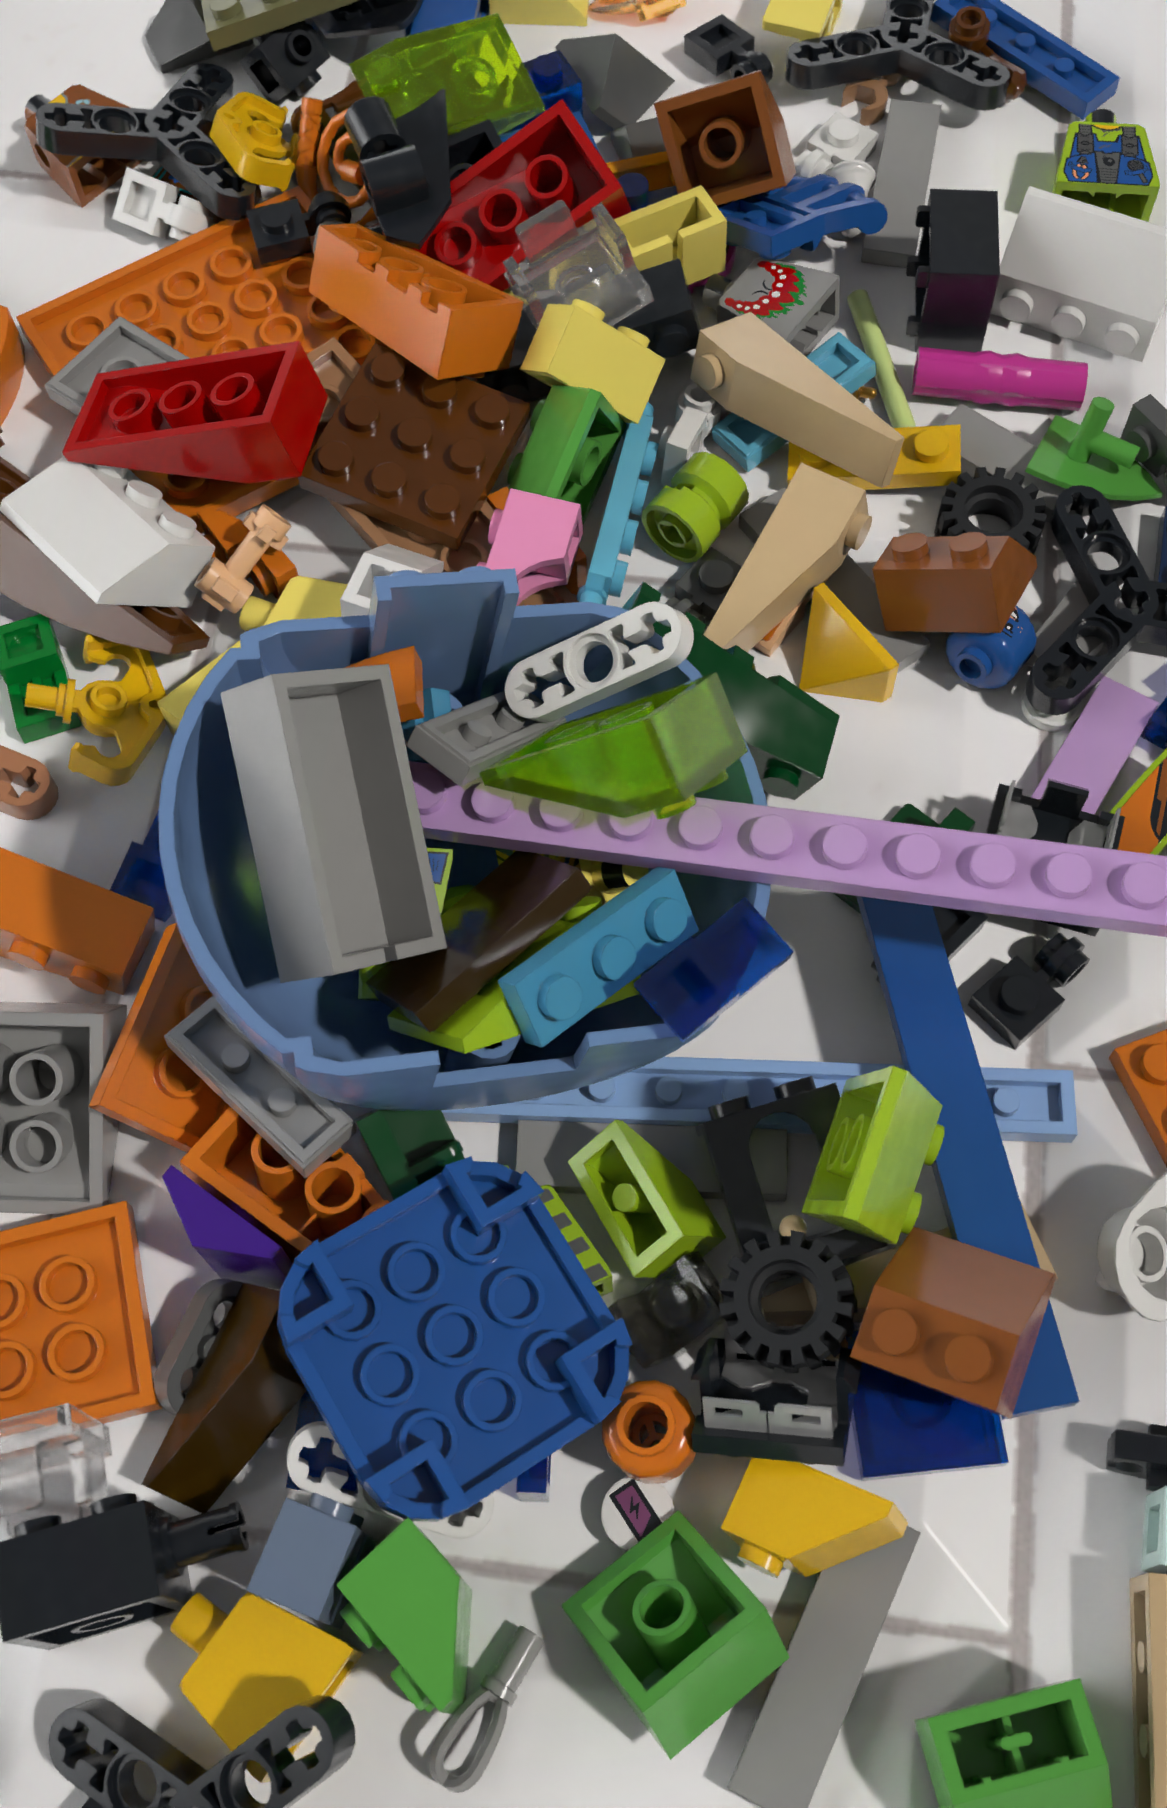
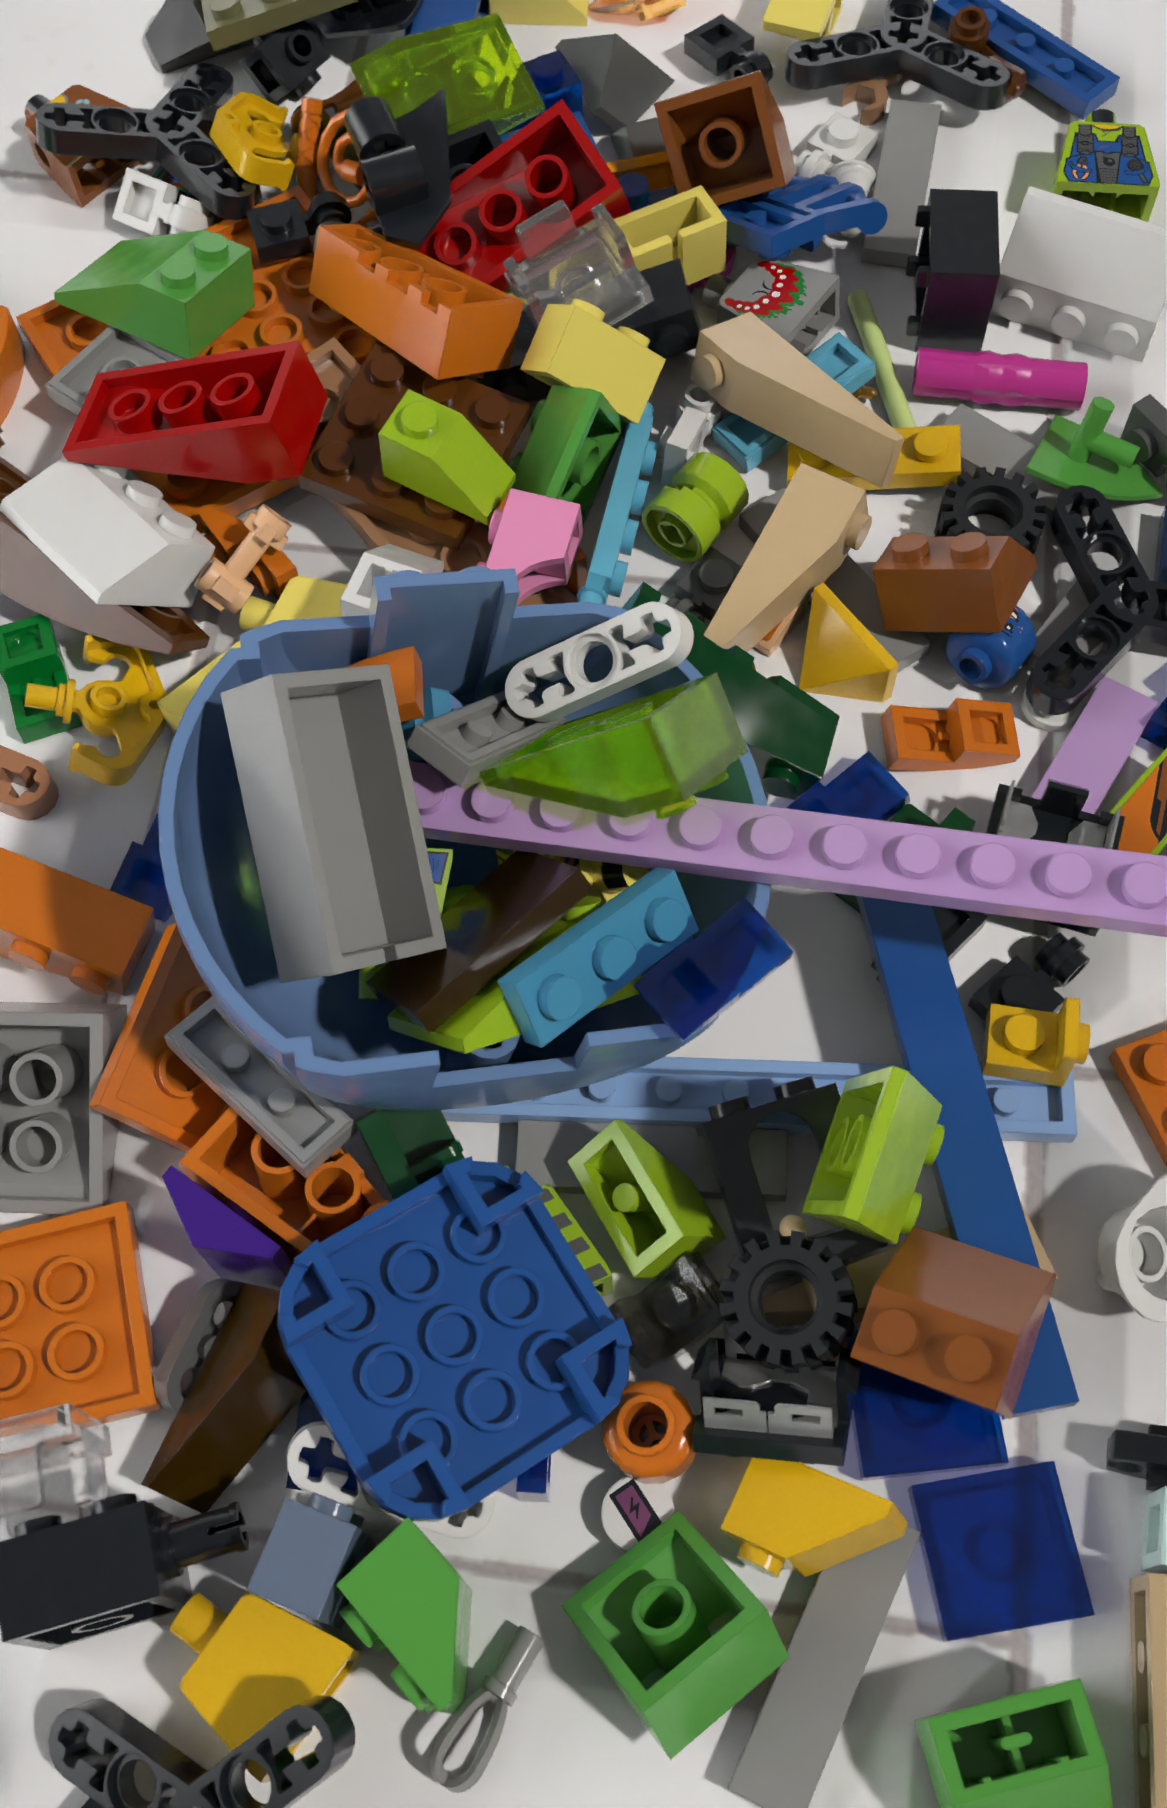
none -> bright green slope [54,230,255,359]
none -> lime slope [378,389,516,525]
none -> clear blue slope [787,751,910,821]
none -> orange slope [880,698,1021,771]
none -> clear blue tile [908,1461,1095,1643]
none -> yellow bracket [982,997,1090,1087]

